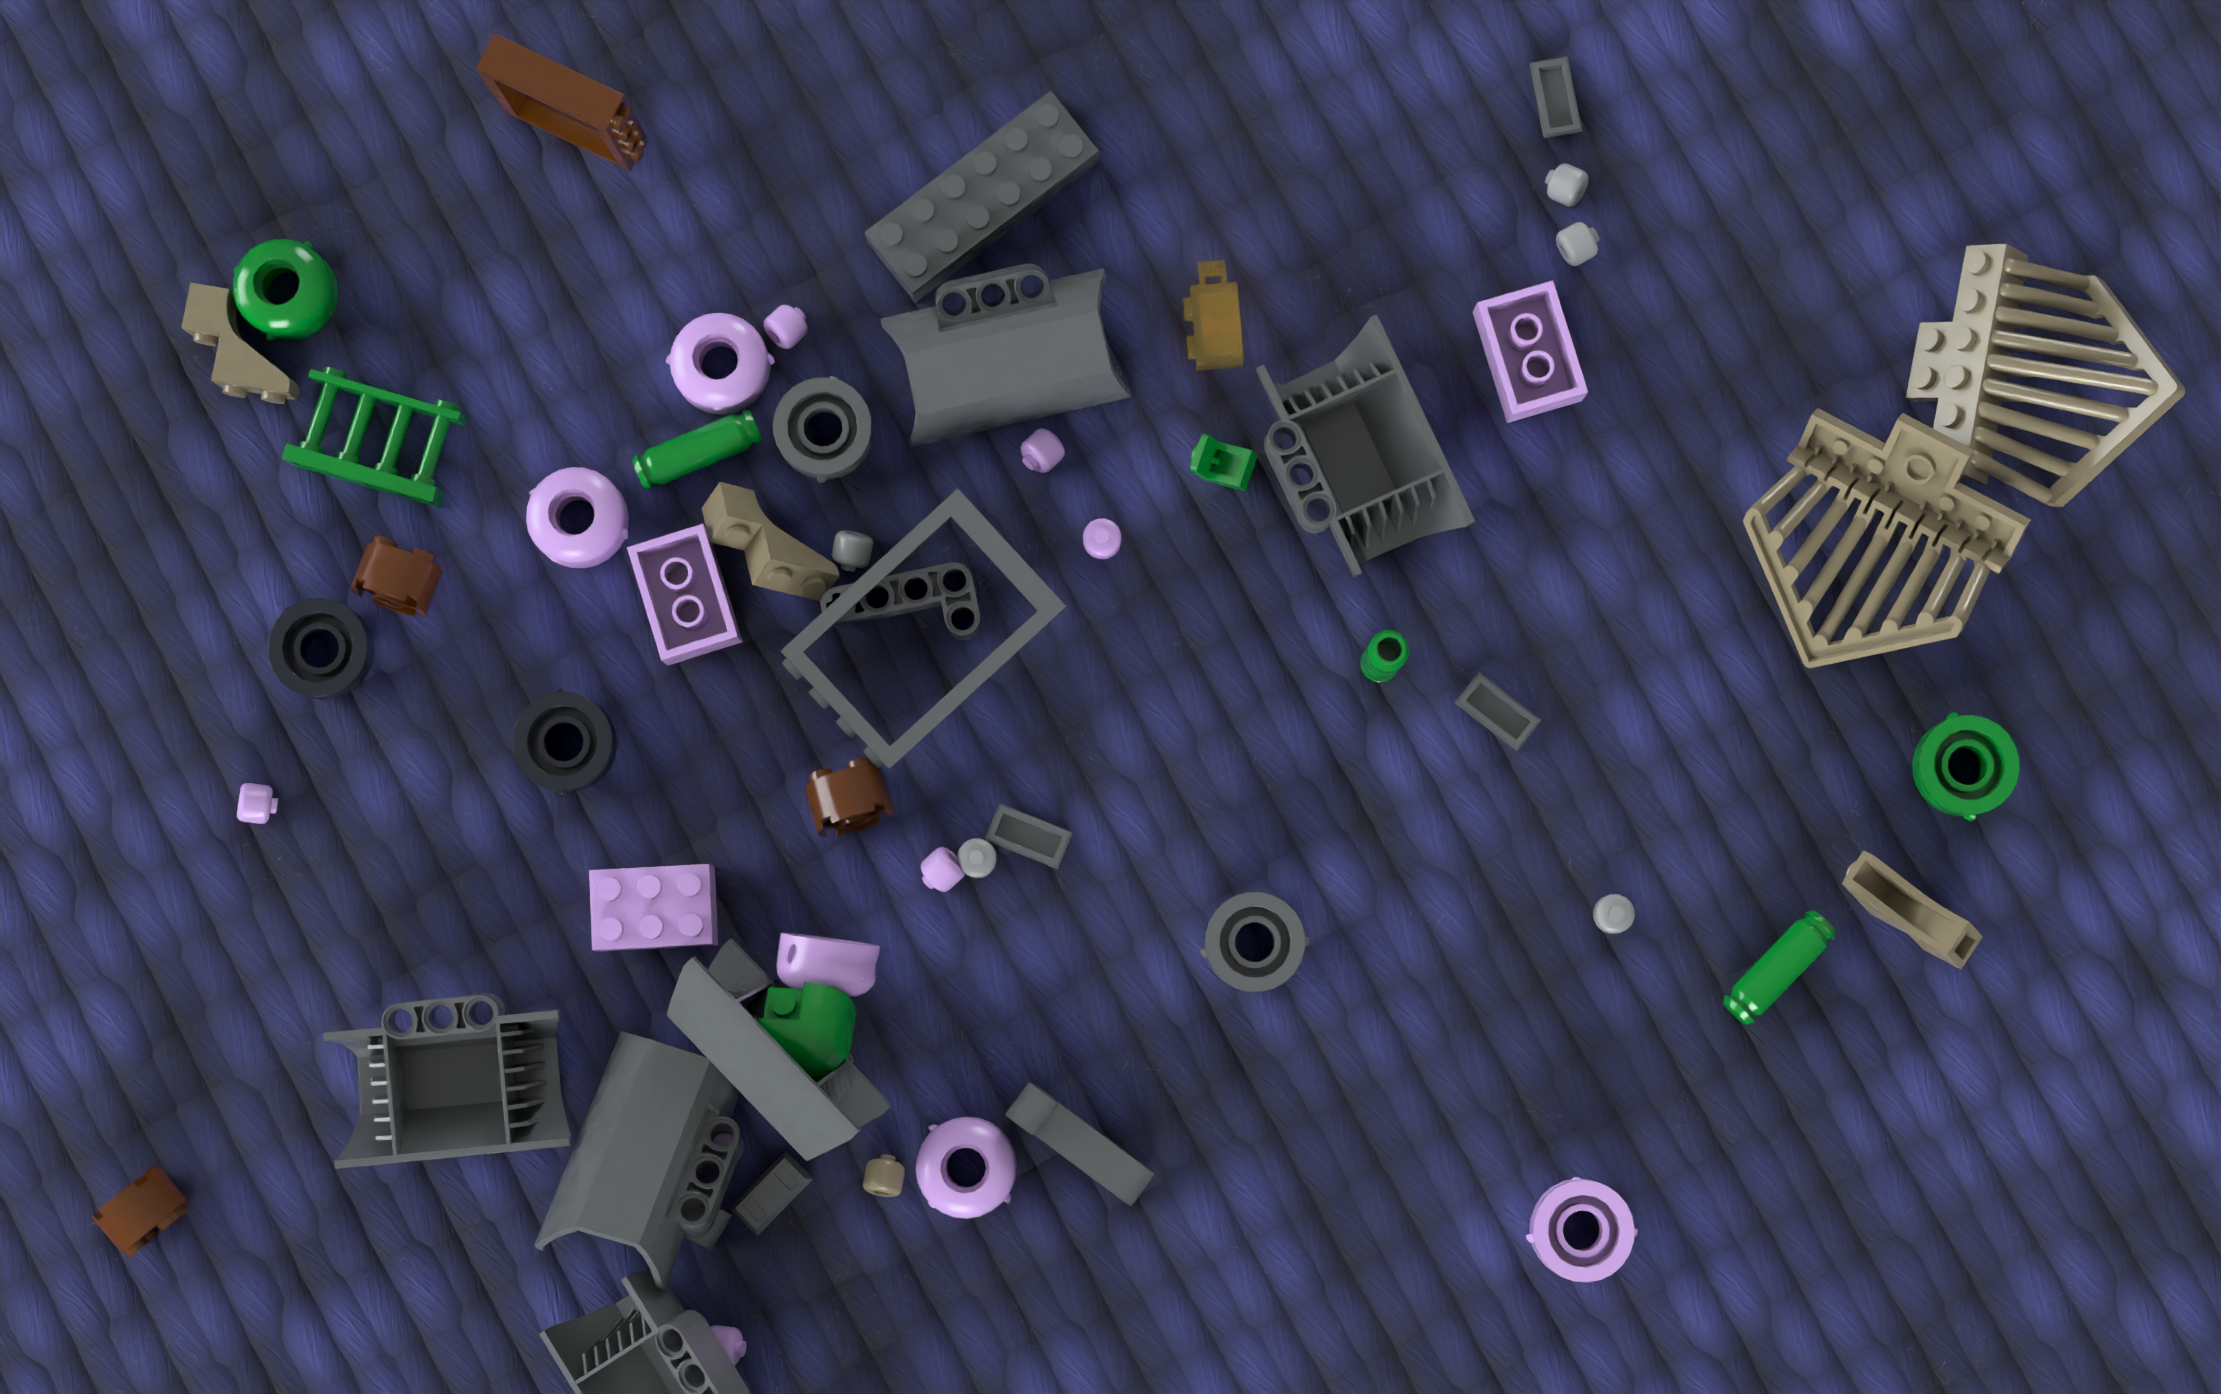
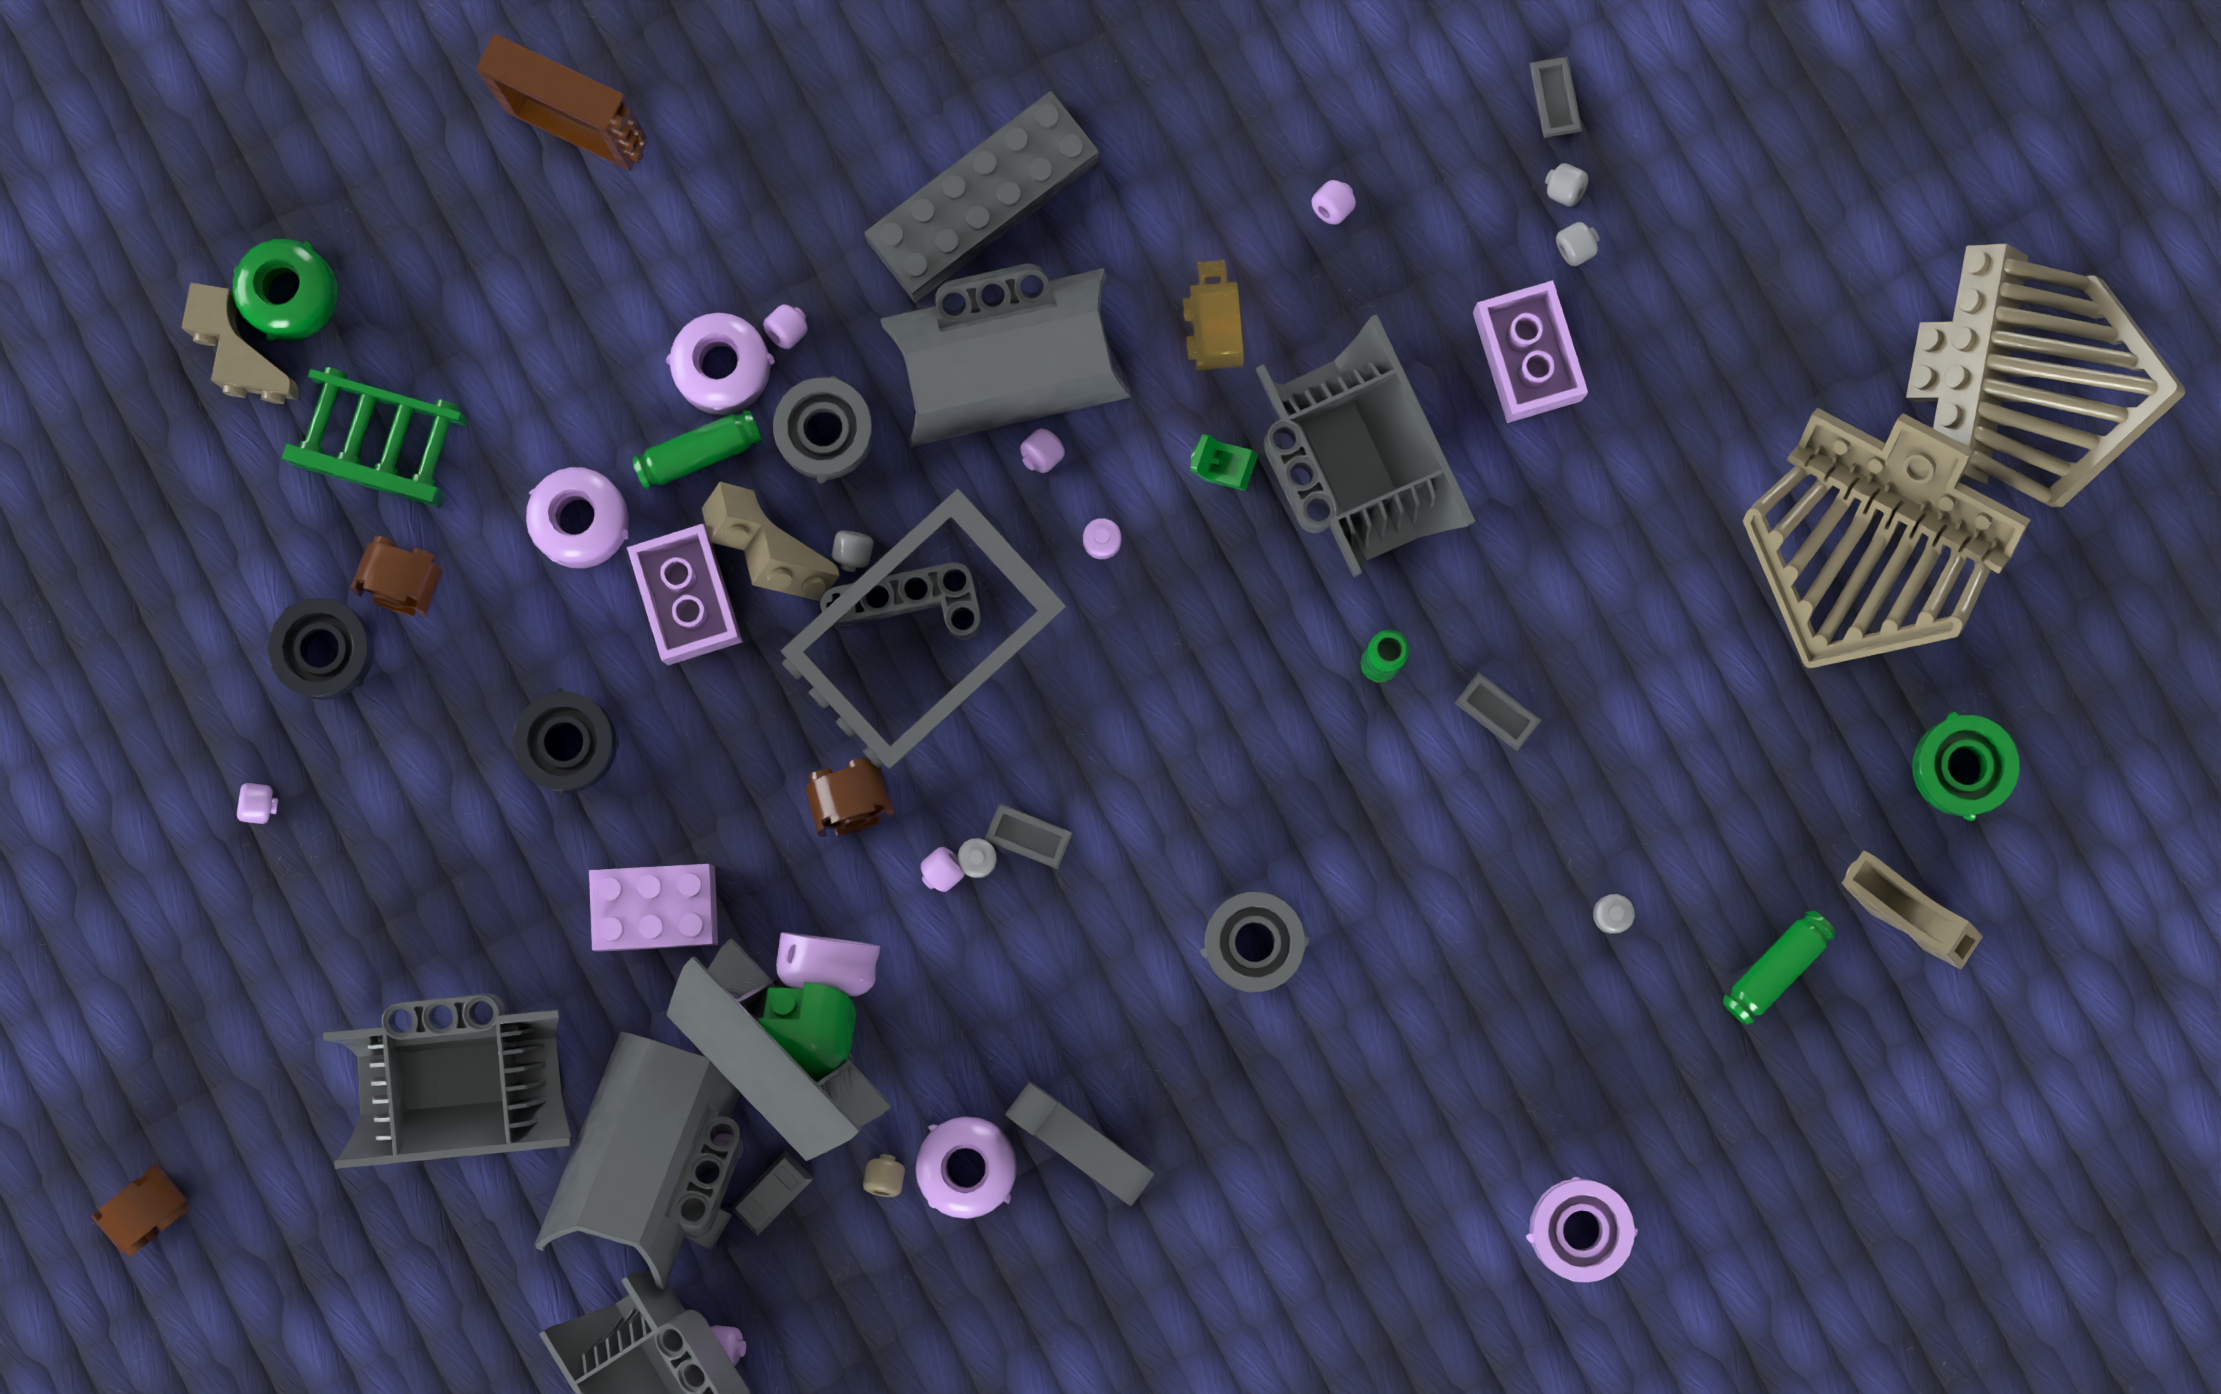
none -> lavender piece [1311,180,1356,225]

